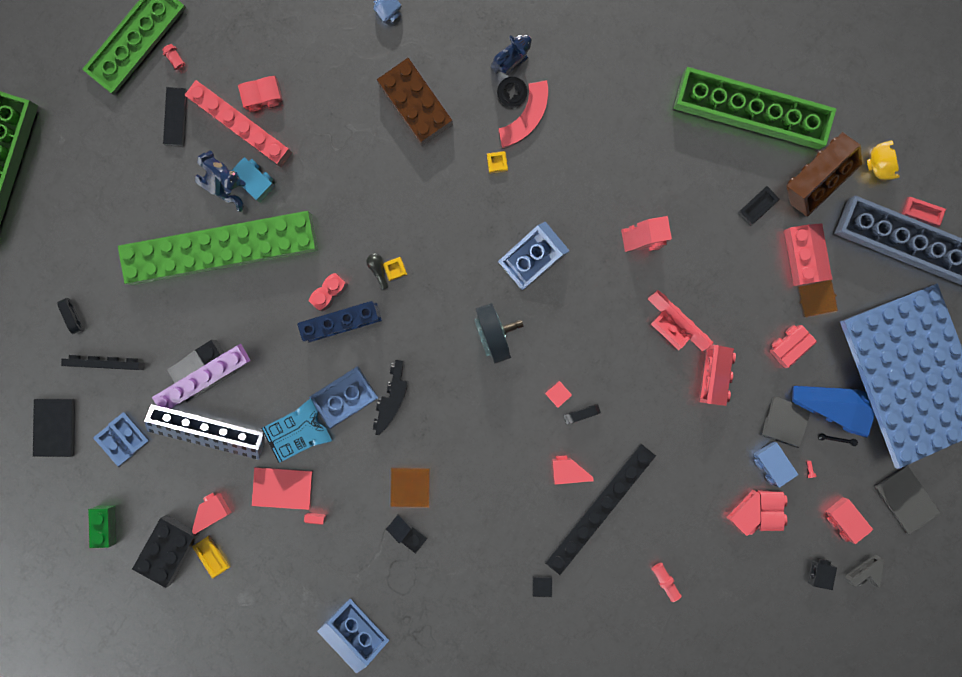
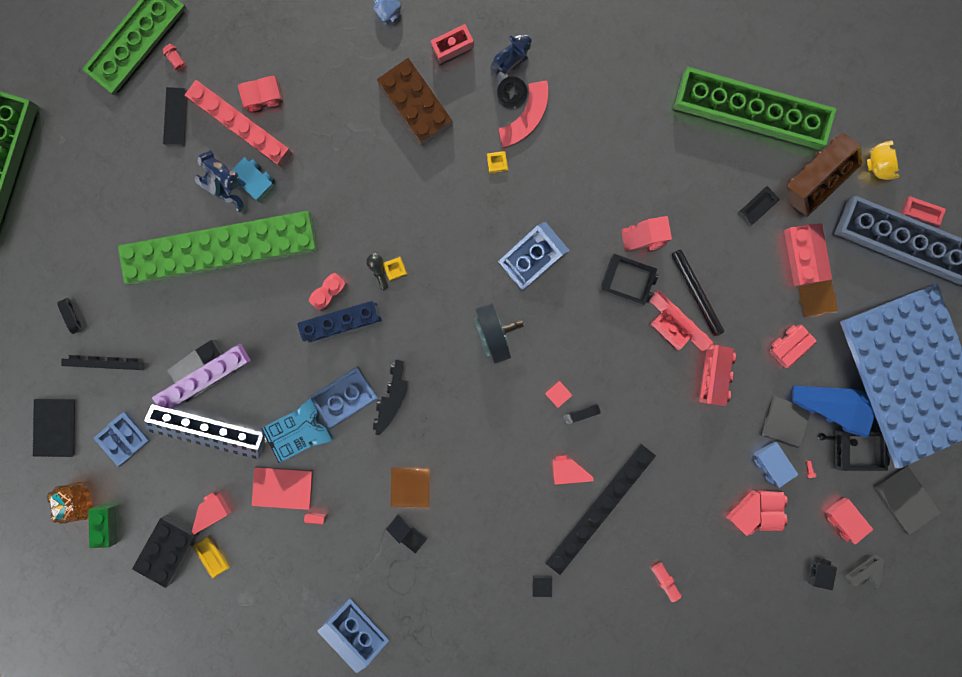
none -> clear orange brick [47,482,92,524]
none -> coral brick [431,24,474,64]
none -> black window [599,254,659,306]
none -> black axle [672,249,724,336]
none -> black window [835,431,890,471]

